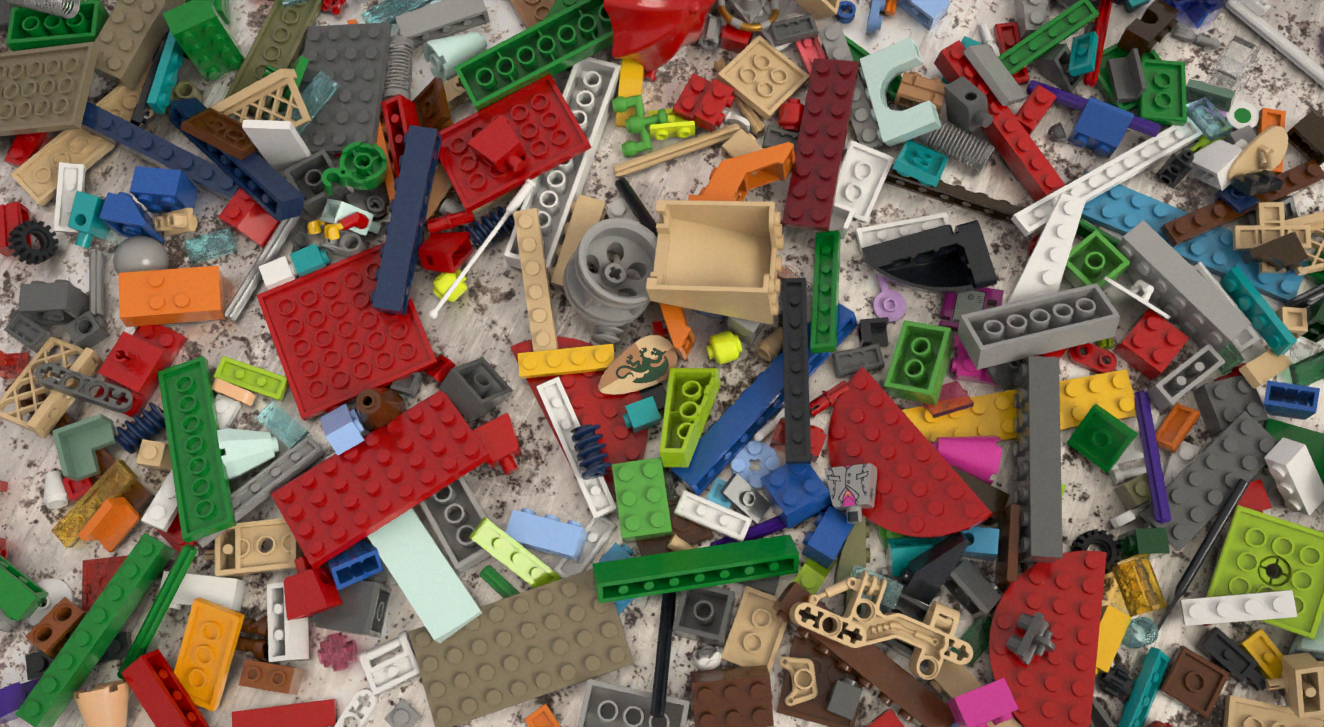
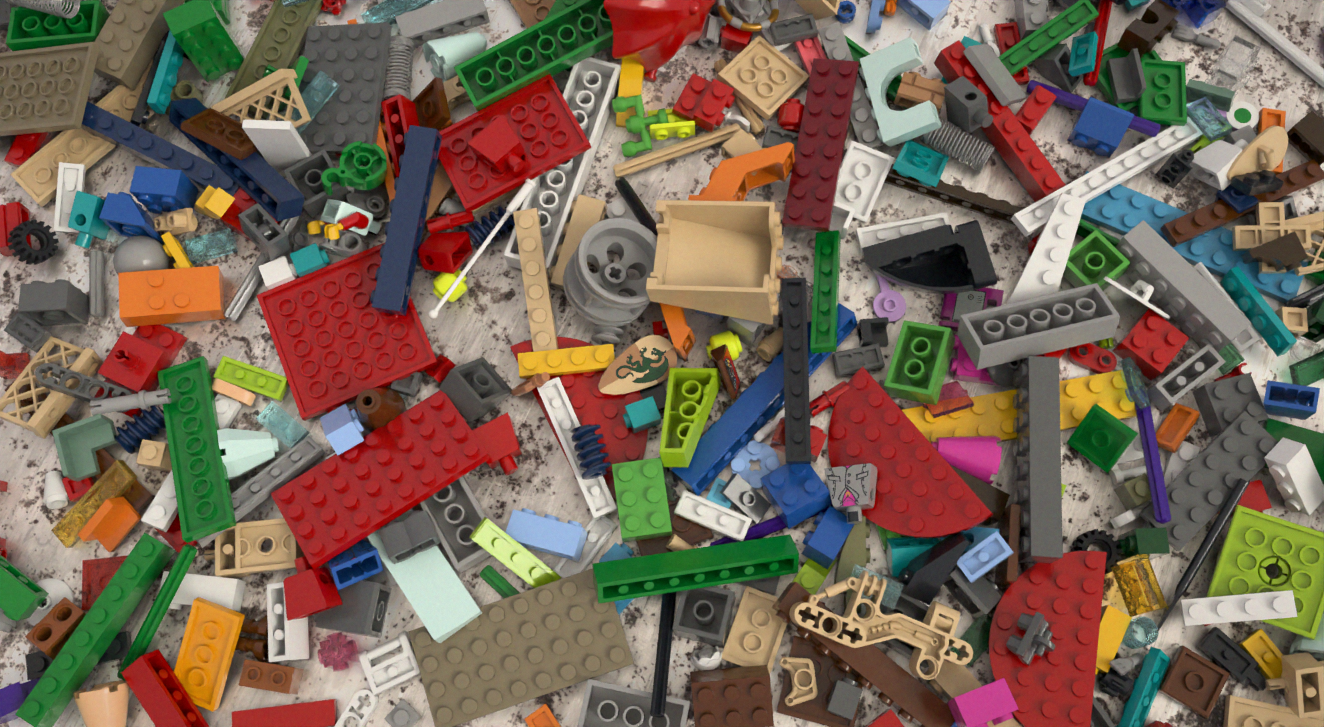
dark grey brick [64,310,110,349] -> none
dark grey hinge [1047,122,1067,142] -> none
tan tile [1239,349,1292,389] -> none
none -> light grey pin [90,388,171,416]
none -> yellow plate [161,232,194,269]
none -> yellow slope [193,185,235,219]
none -> dark grey brick [238,203,290,261]
none -> dark grey brick [379,510,441,564]
none -> nougat piece [511,372,550,396]
none -> reddish brown slope [710,344,740,400]
none -> light blue plate [957,531,1014,583]
none -> light grey piece [1109,653,1144,676]
none -> clear light blue plate [1120,357,1150,409]

